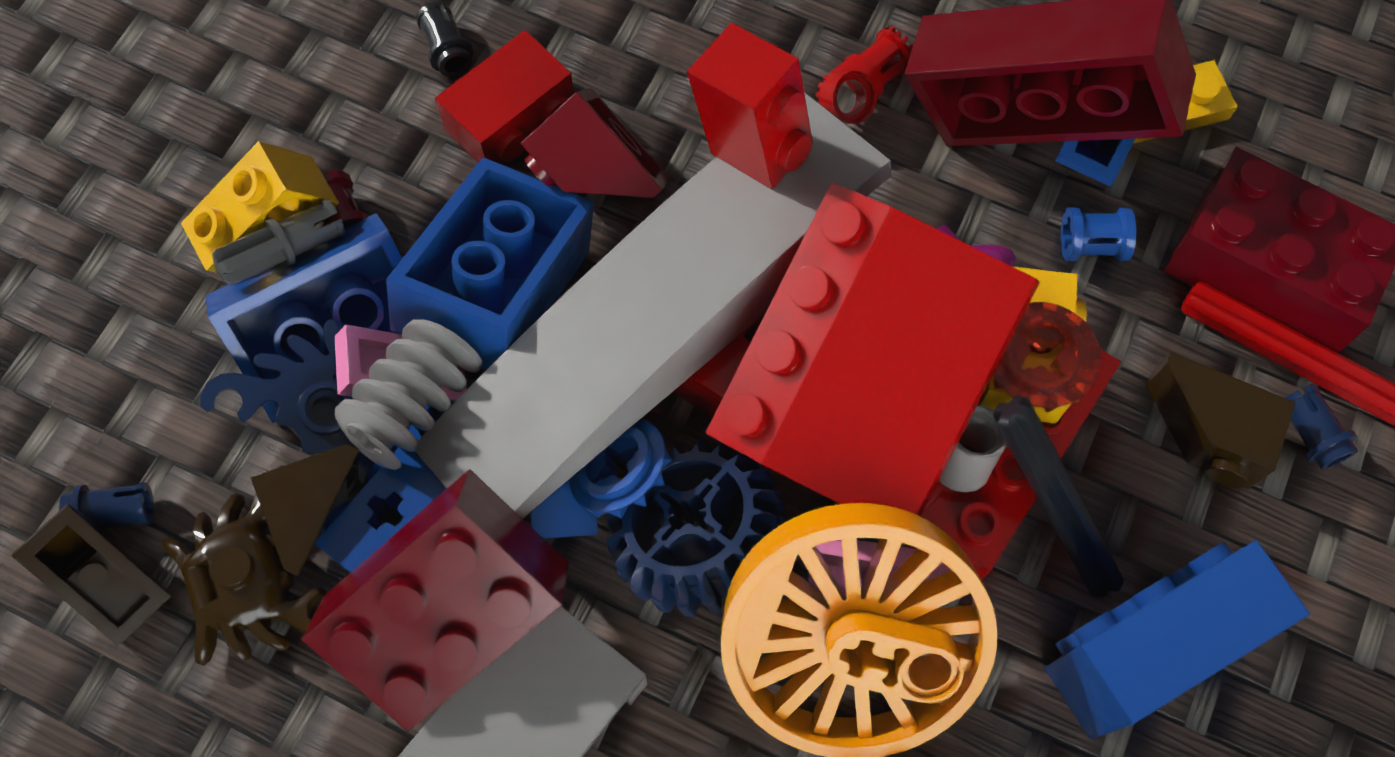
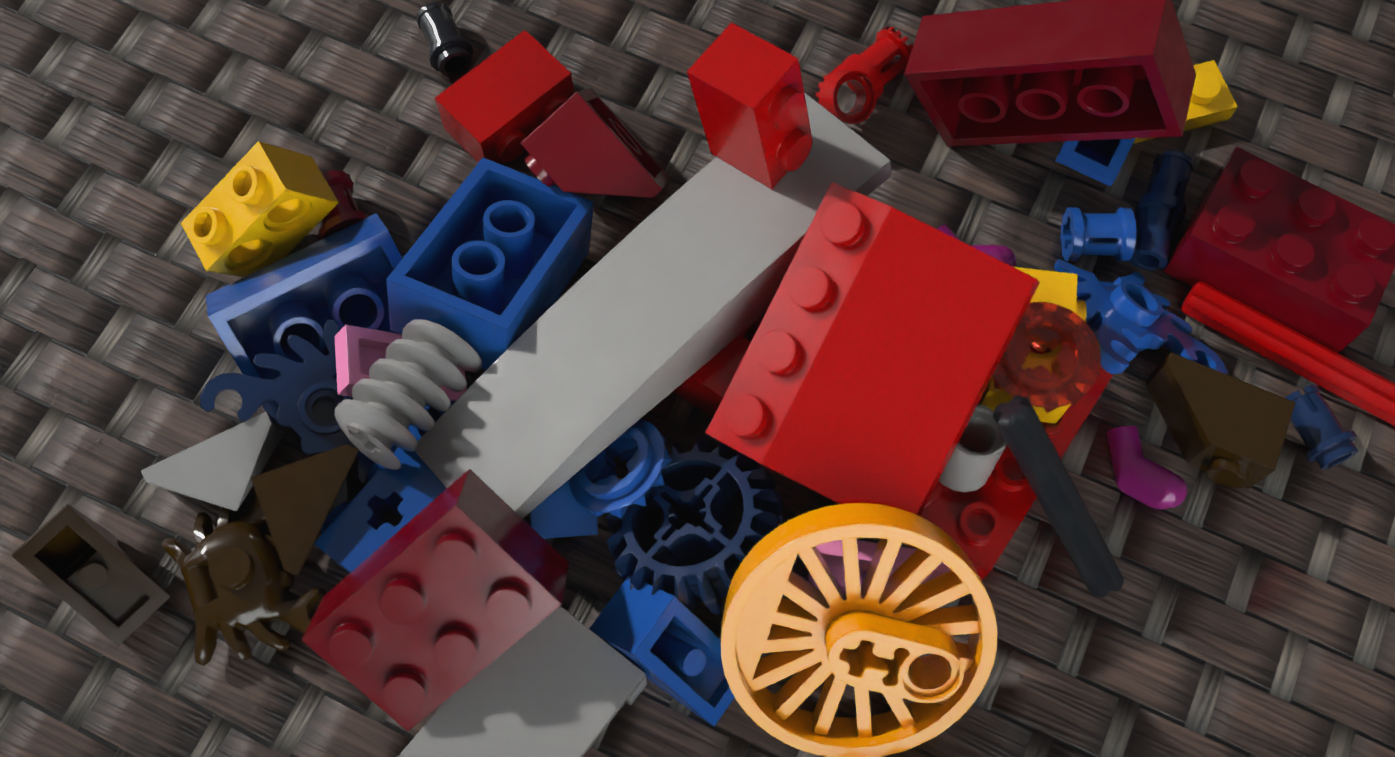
dark blue pin [59,482,154,528] -> none
dark grey axle [212,199,345,285] -> none
blue brick [1044,540,1310,740] -> none
none -> light grey slope [141,412,285,511]
none -> blue slope [589,575,734,726]
none -> blue animal [1054,259,1228,375]
none -> magenta arm [1106,426,1187,510]
none -> dark blue pin [1129,150,1194,271]

